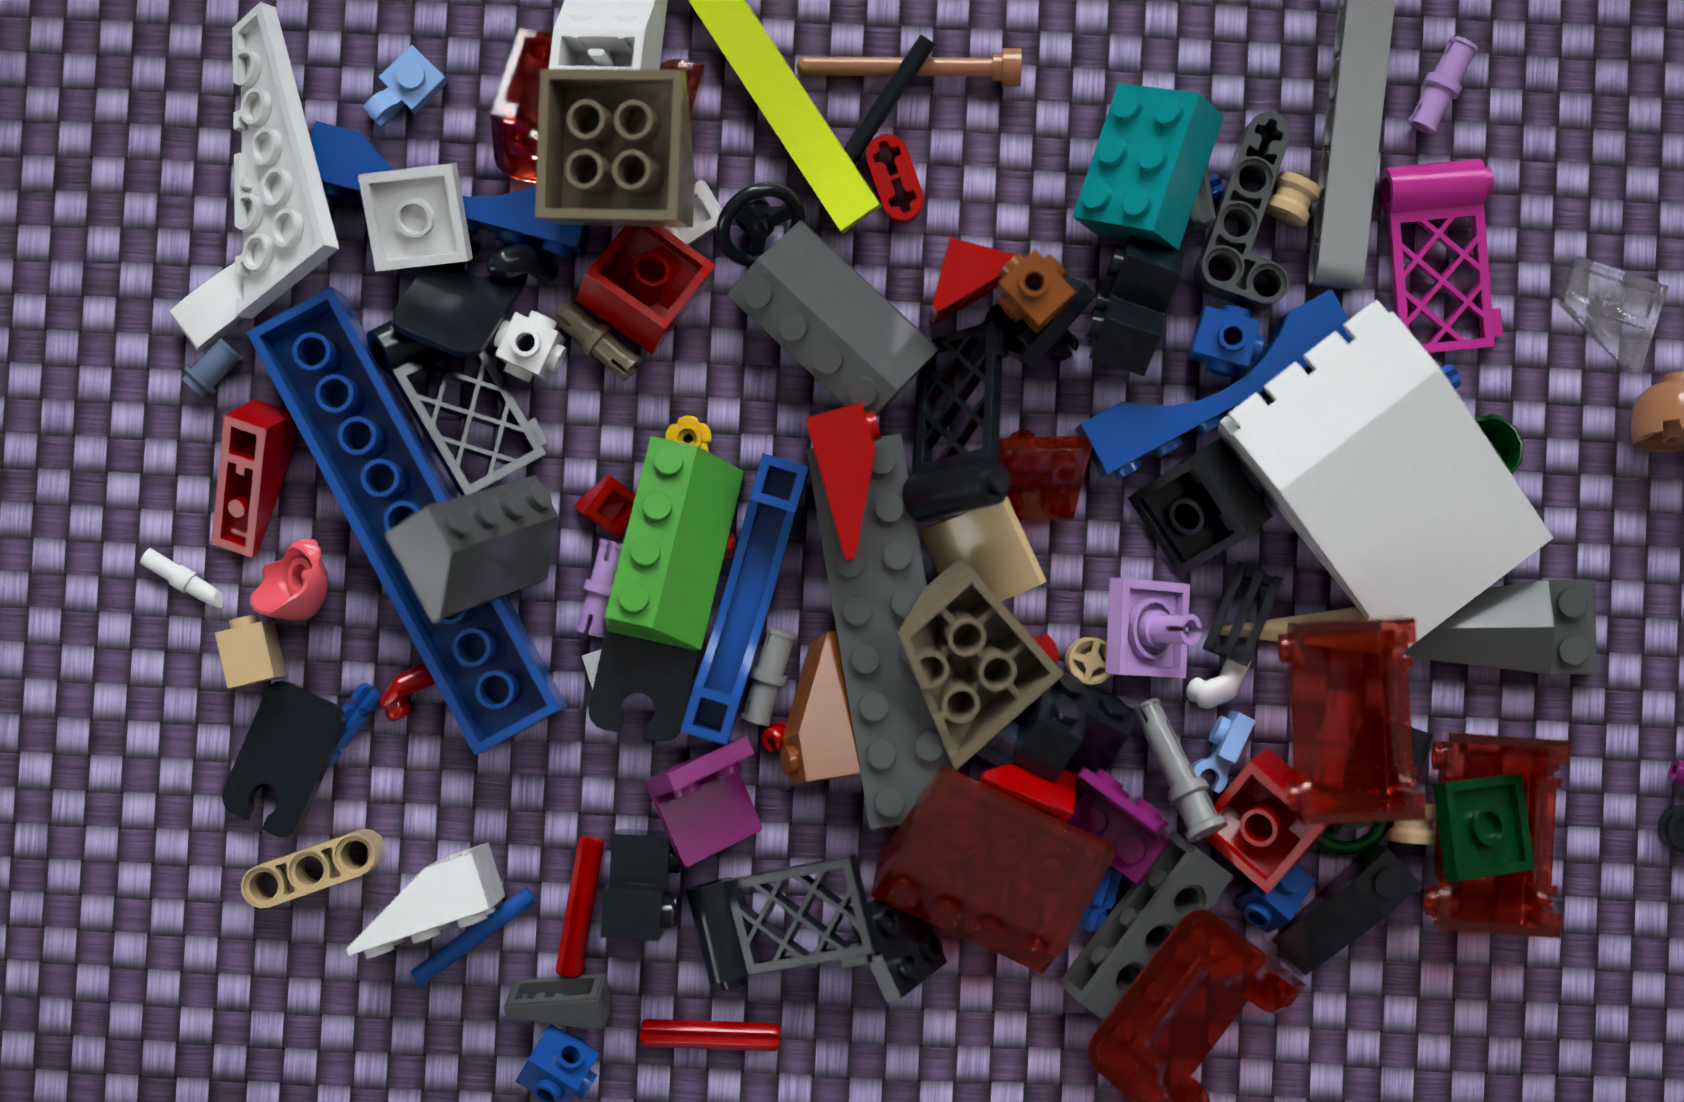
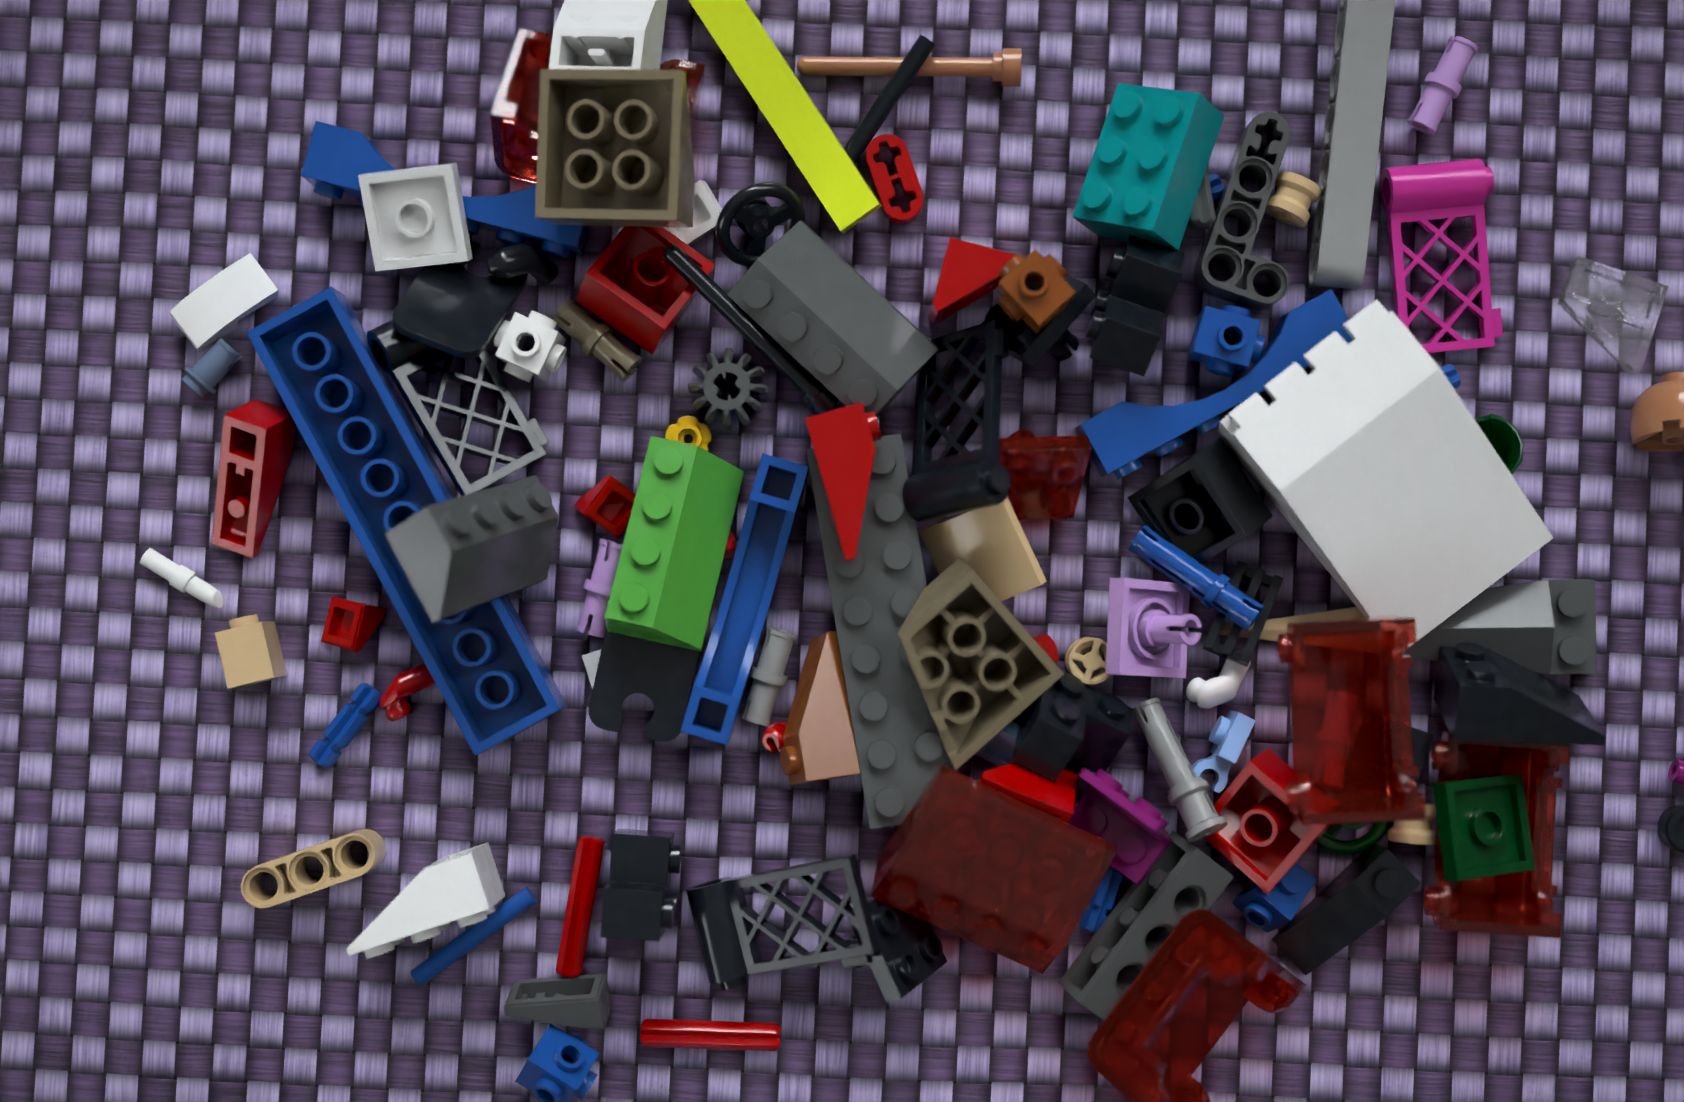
black piece [222,681,346,838] -> none
white wing [232,2,339,319] -> none
coral hair [250,538,329,621] -> none
light blue plate [363,45,448,128] -> none
magenta bracket [644,736,762,868] -> none
none -> red slope [321,596,386,652]
none -> black piece [663,245,839,416]
none -> dark grey gear [688,348,769,430]
none -> blue pin [1128,525,1264,632]
none -> black slope [1433,642,1606,746]

